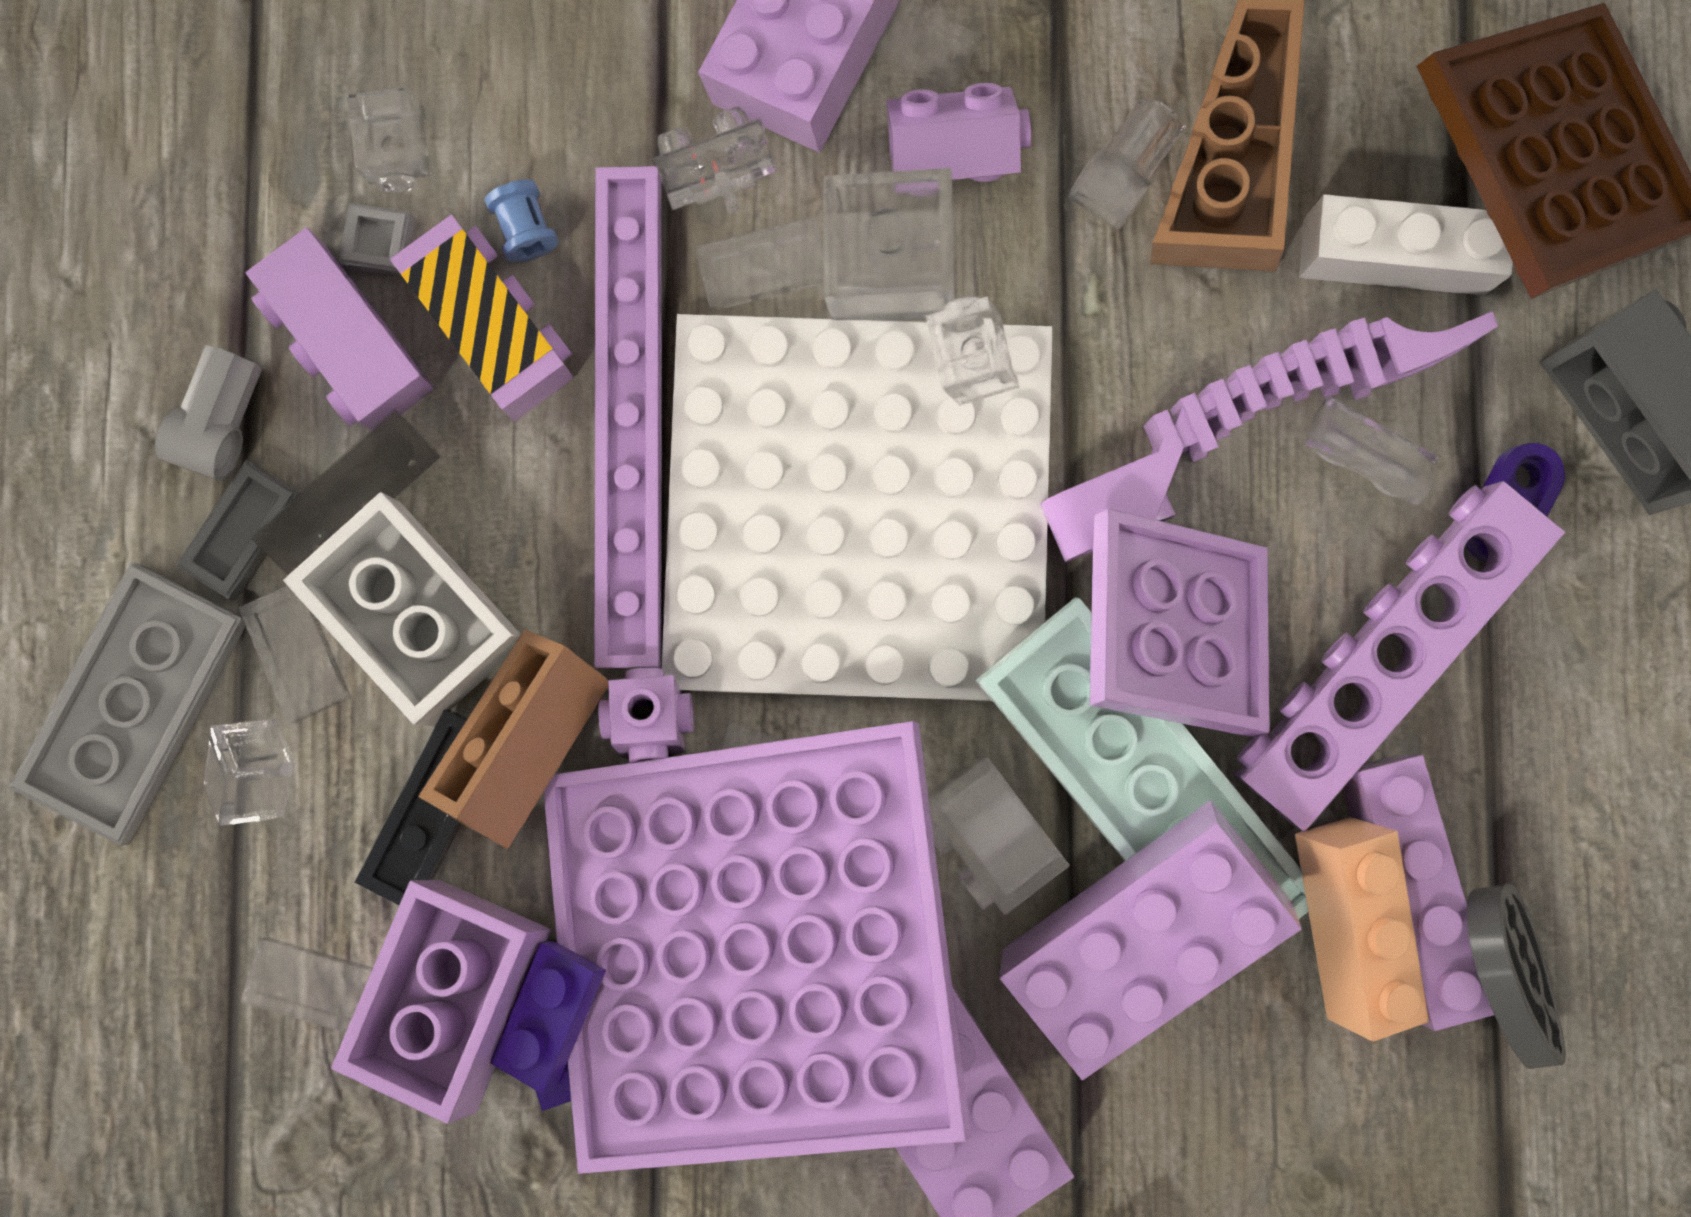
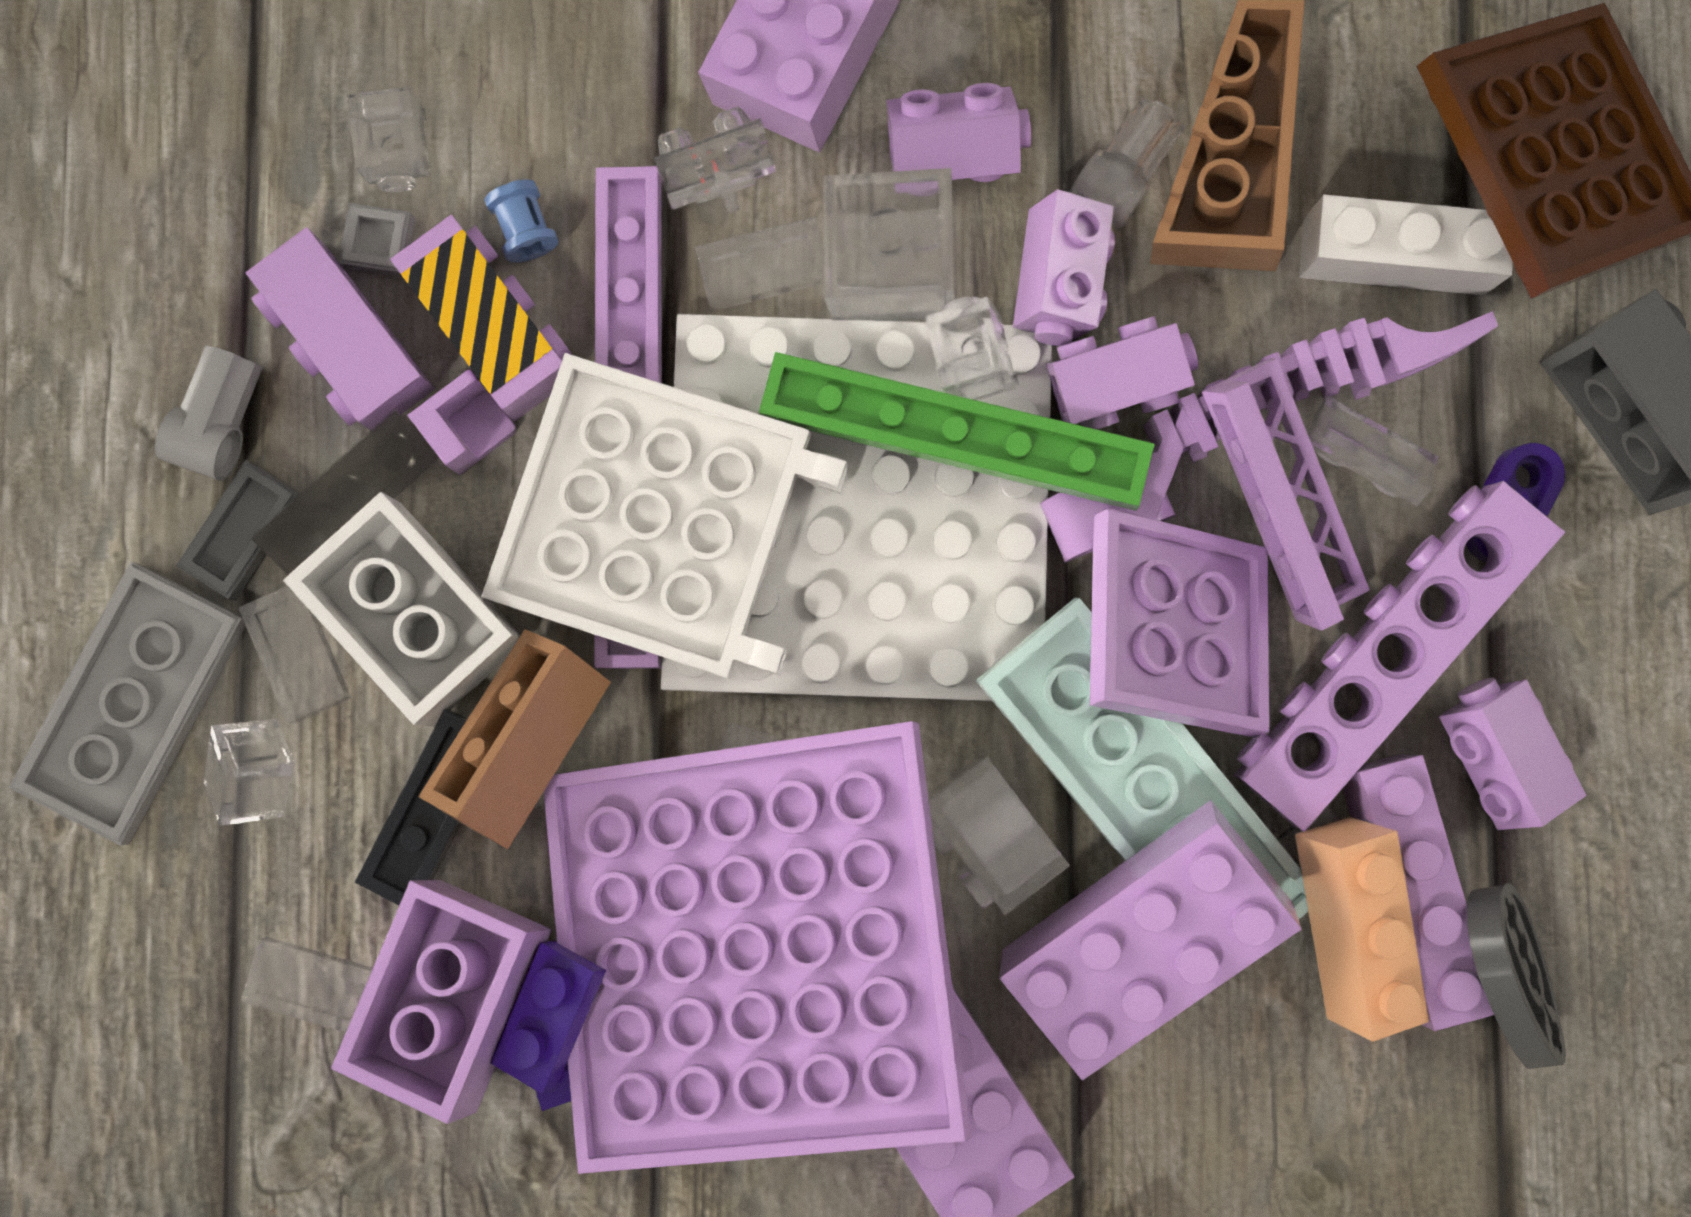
lavender brick [598,668,694,763] -> none
none -> lavender panel [407,370,517,475]
none -> white plate [481,353,848,679]
none -> bright green plate [759,352,1155,511]
none -> lavender brick [1013,189,1115,346]
none -> lavender brick [1046,316,1198,429]
none -> lavender fence [1202,358,1370,631]
none -> lavender brick [1439,677,1587,830]

